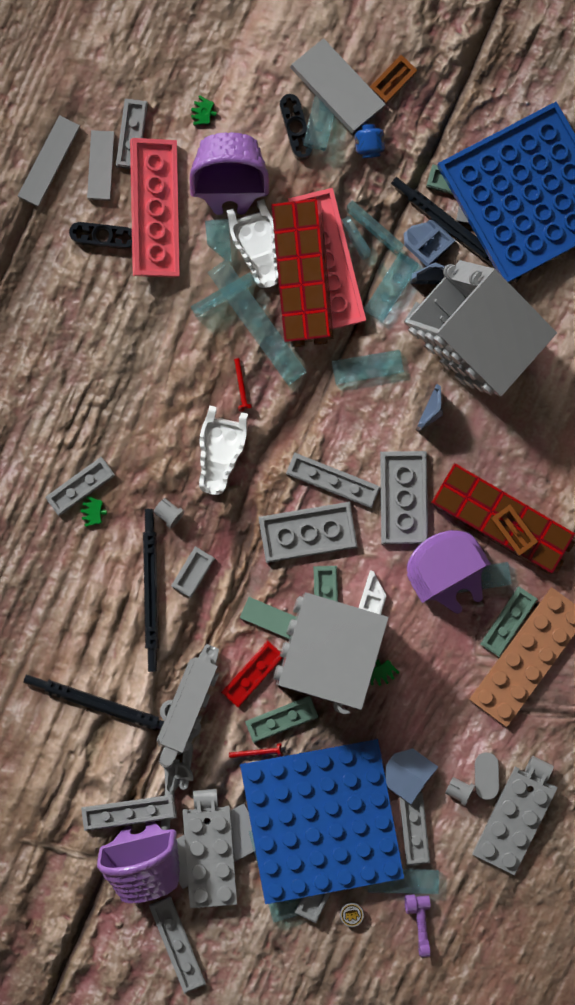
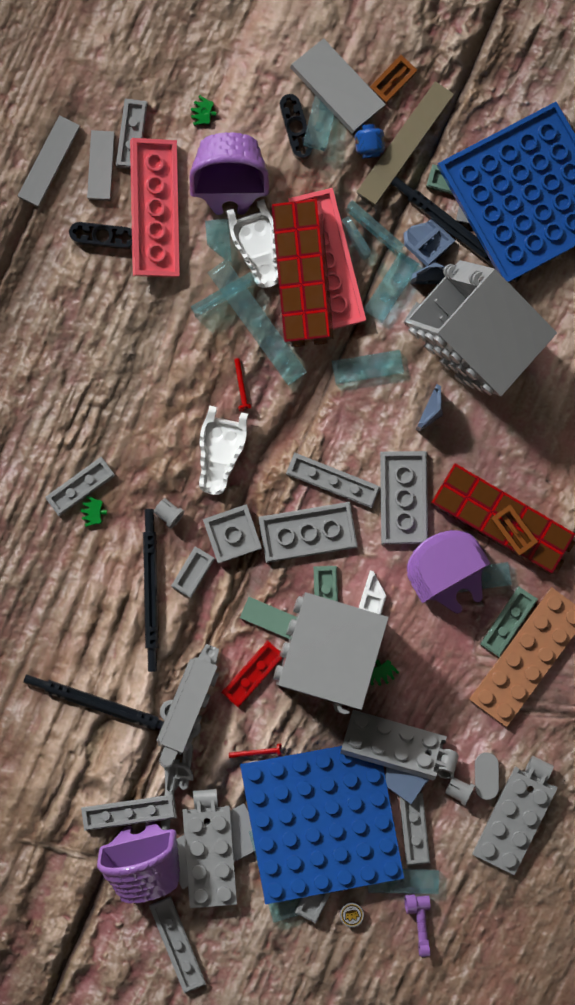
sand green tile [245,696,318,743] -> none
none -> light grey plate [203,504,262,564]
none -> light grey hinge [340,710,459,780]
none -> dark tan tile [356,81,454,206]

